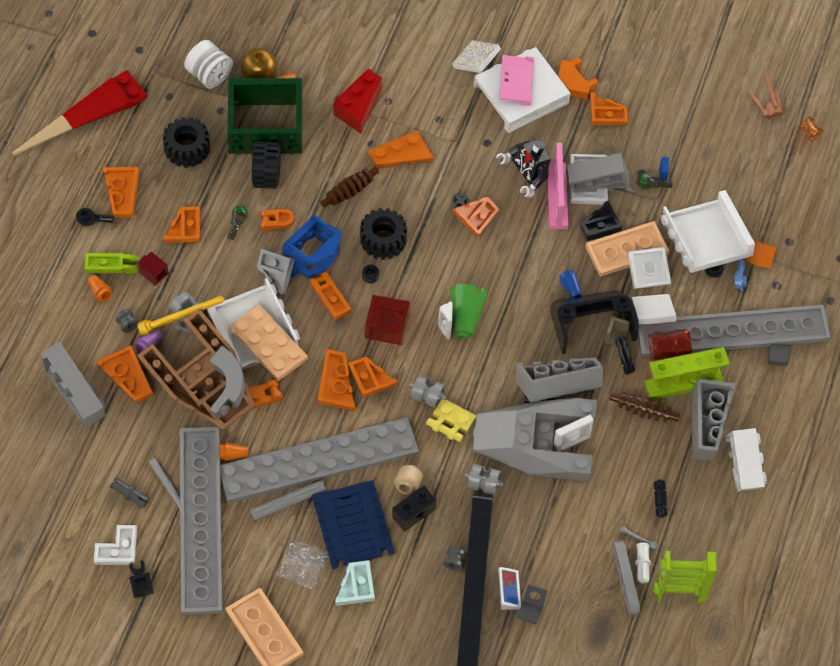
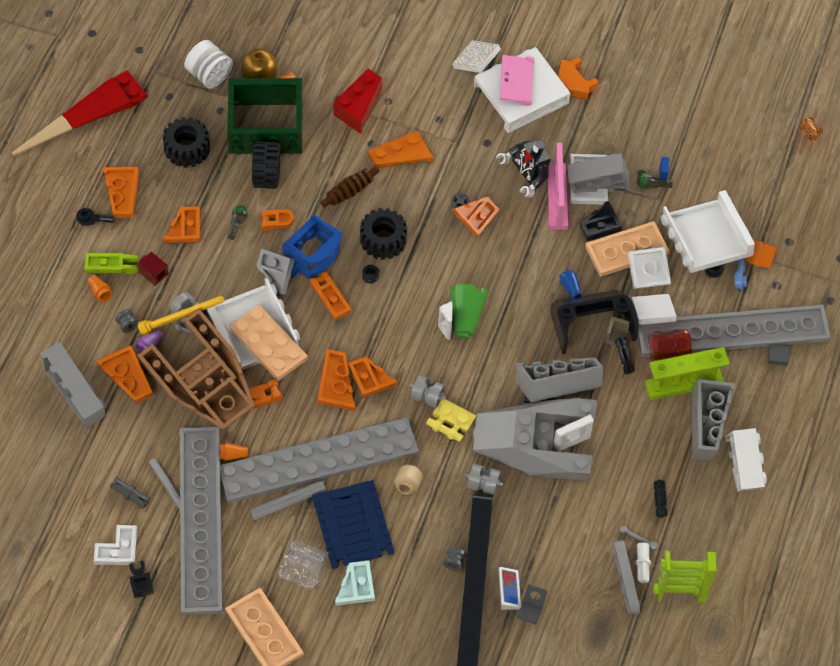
light grey arch [210,346,245,419] -> none
clear red brick [365,295,410,345] -> none
black brick [392,486,436,532] -> none
orange wing [590,92,628,126] -> none
reddish brown piece [609,392,680,423] -> none
nougat plant [749,72,783,120] -> none

